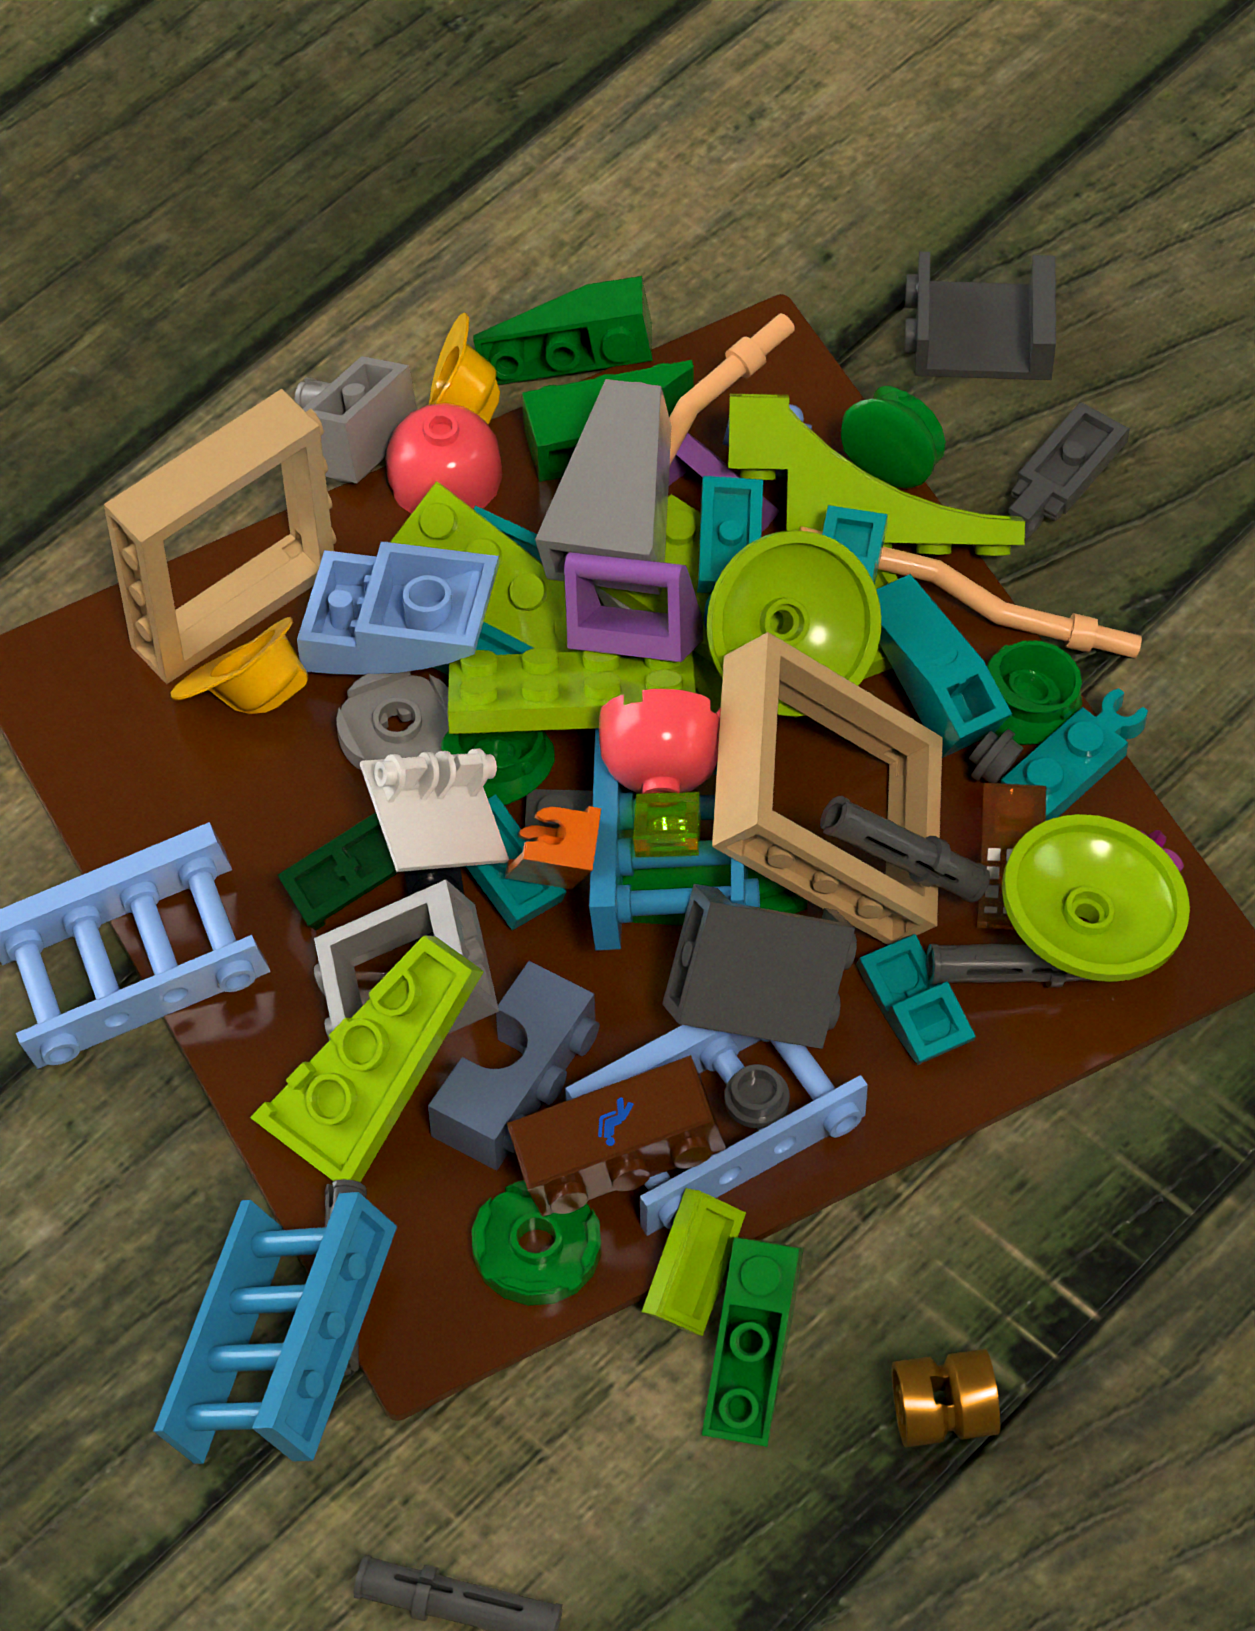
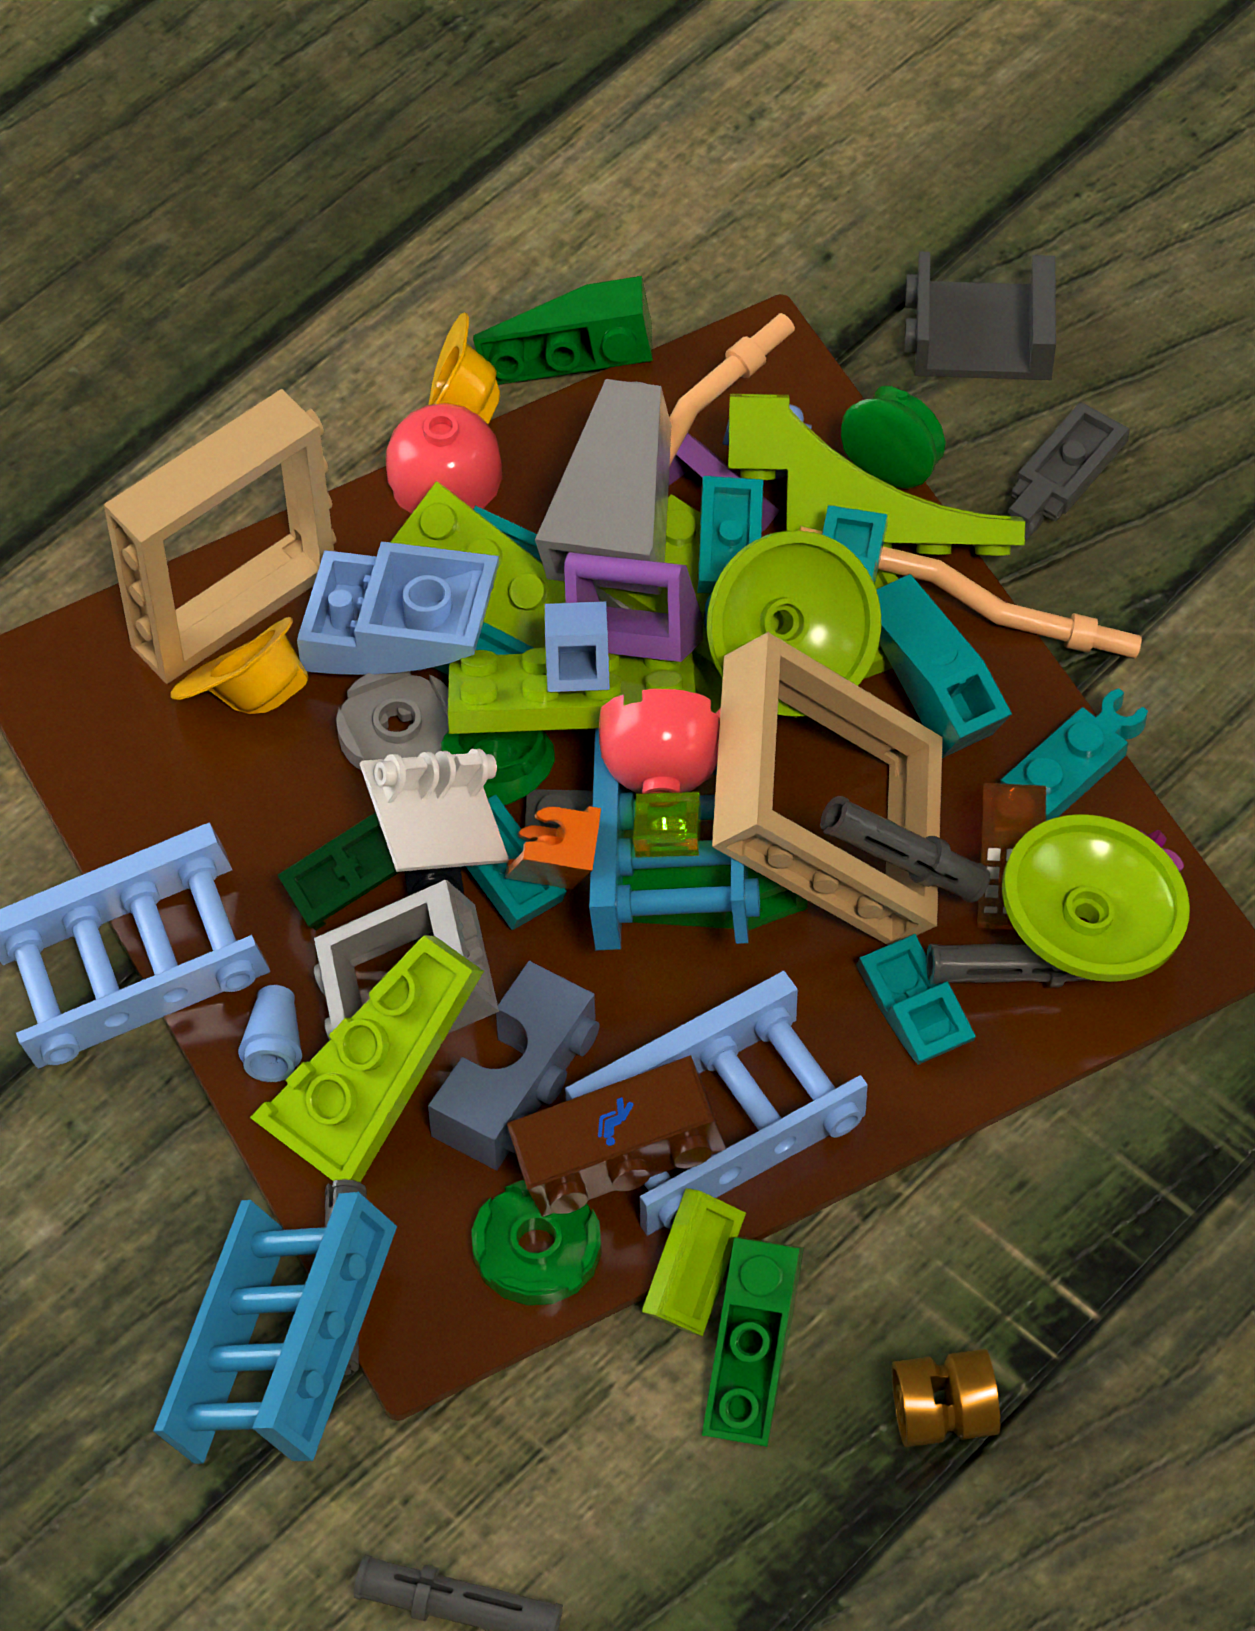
light grey brick [295,356,417,483] -> none
green slope [522,360,694,482] -> none
dark grey panel [662,884,857,1049] -> none
dark grey plate [725,1064,790,1128] -> none
dark grey plate [969,728,1024,786] -> none
green piece [987,641,1082,745] -> none
none -> light blue cone [238,985,302,1082]
none -> light blue brick [545,601,610,692]

